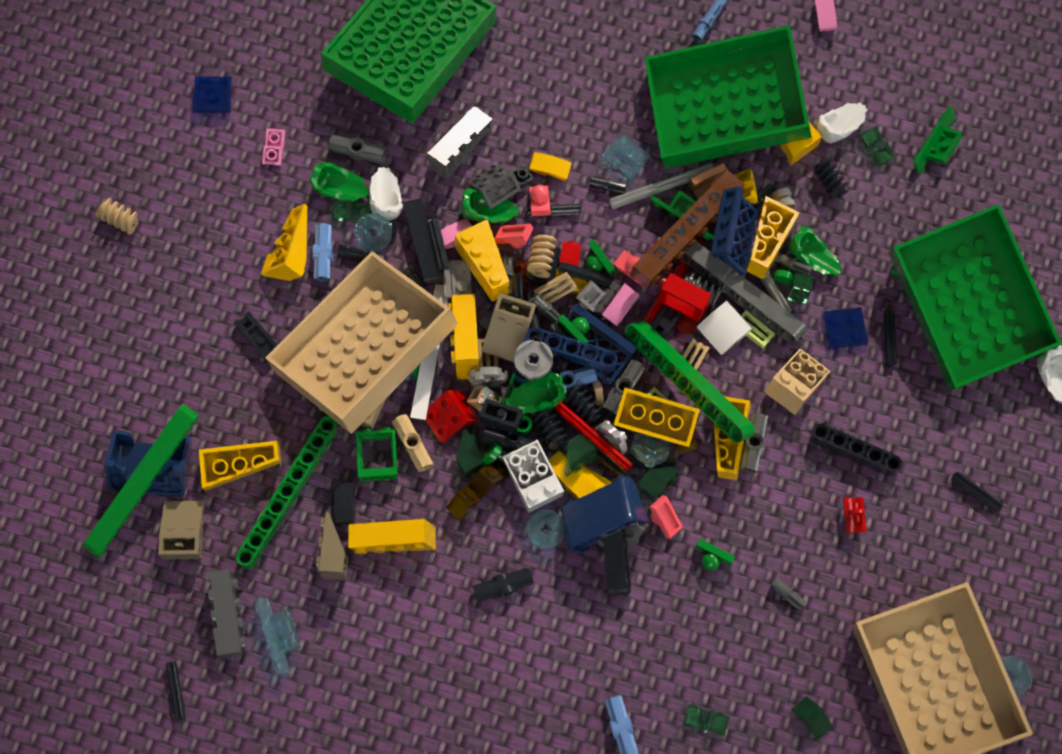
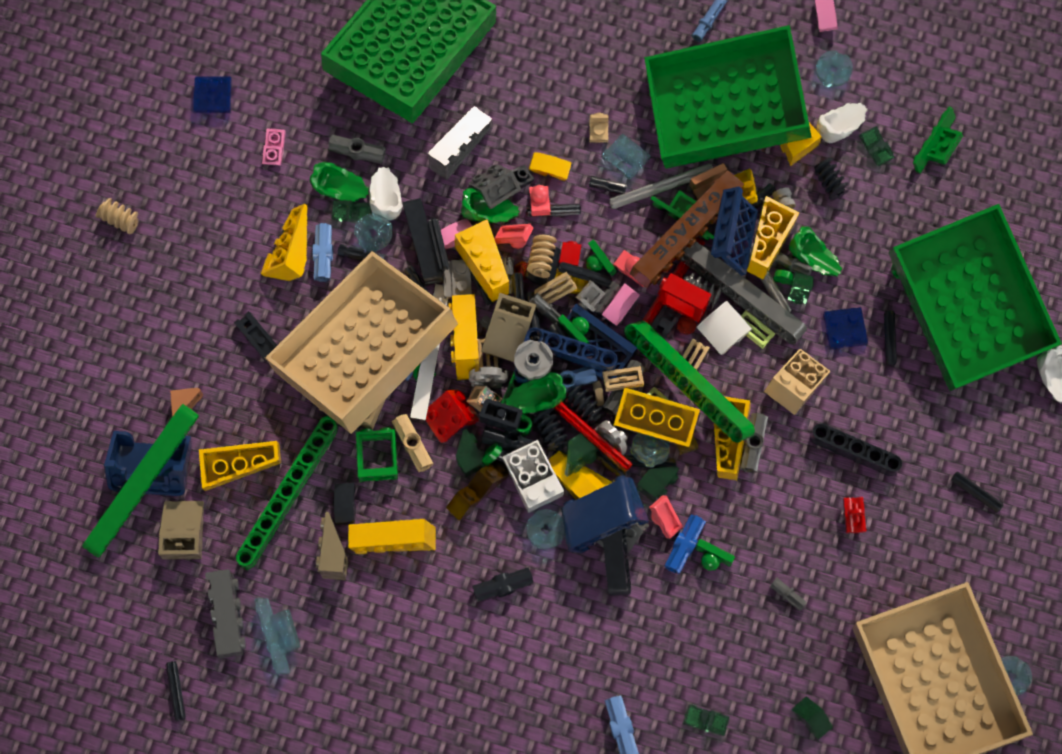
none -> nougat slope [170,388,204,417]
none -> tan bracket [589,113,608,142]
none -> tan tile [602,366,644,392]
none -> blue piece [664,514,706,574]
none -> clear light blue plate [816,51,853,87]

